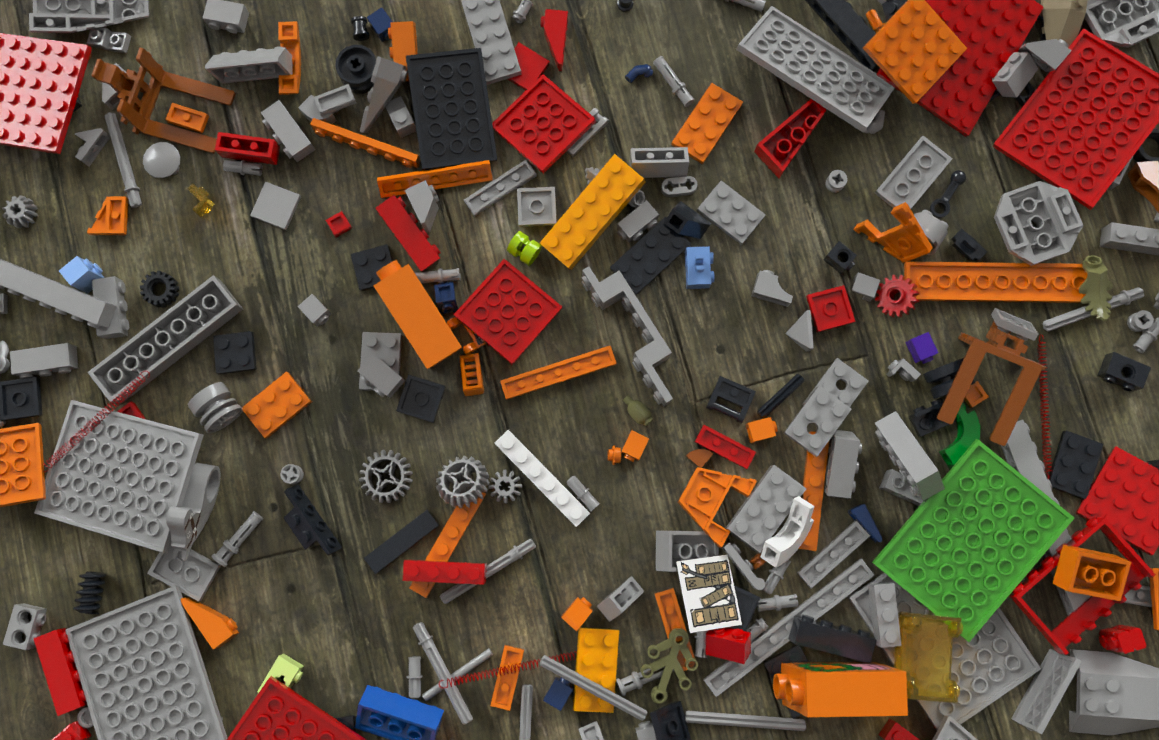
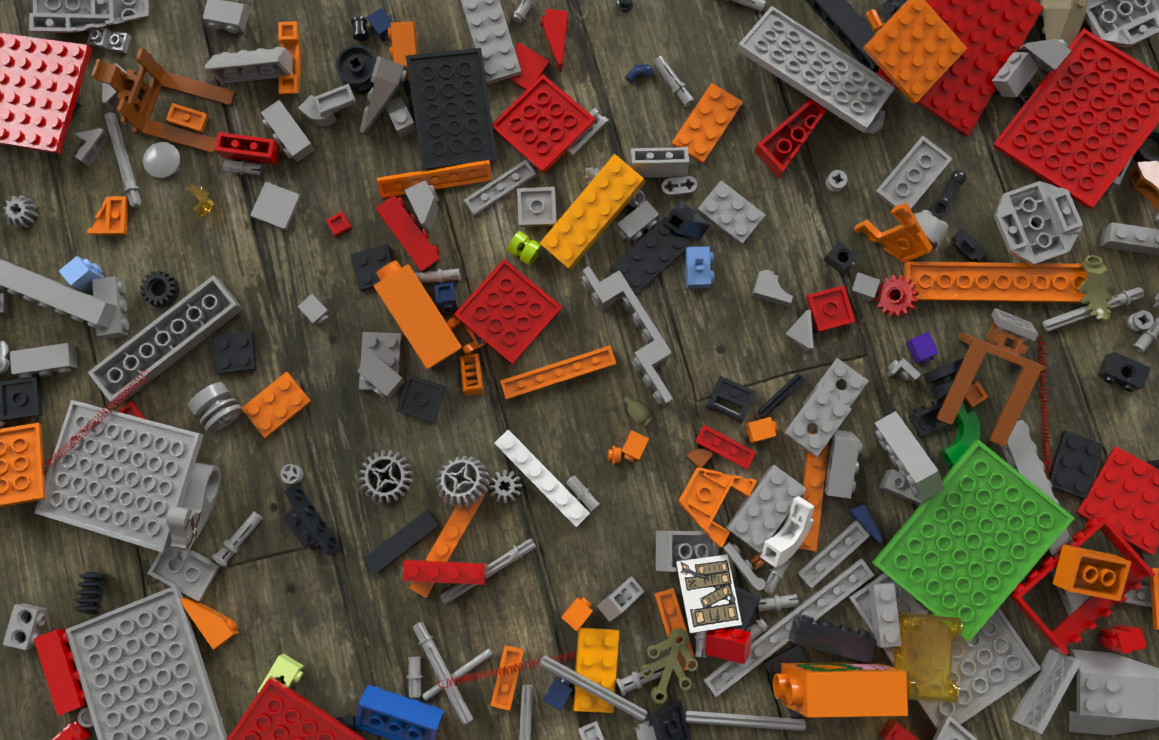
orange plate [310,118,421,168] -> none

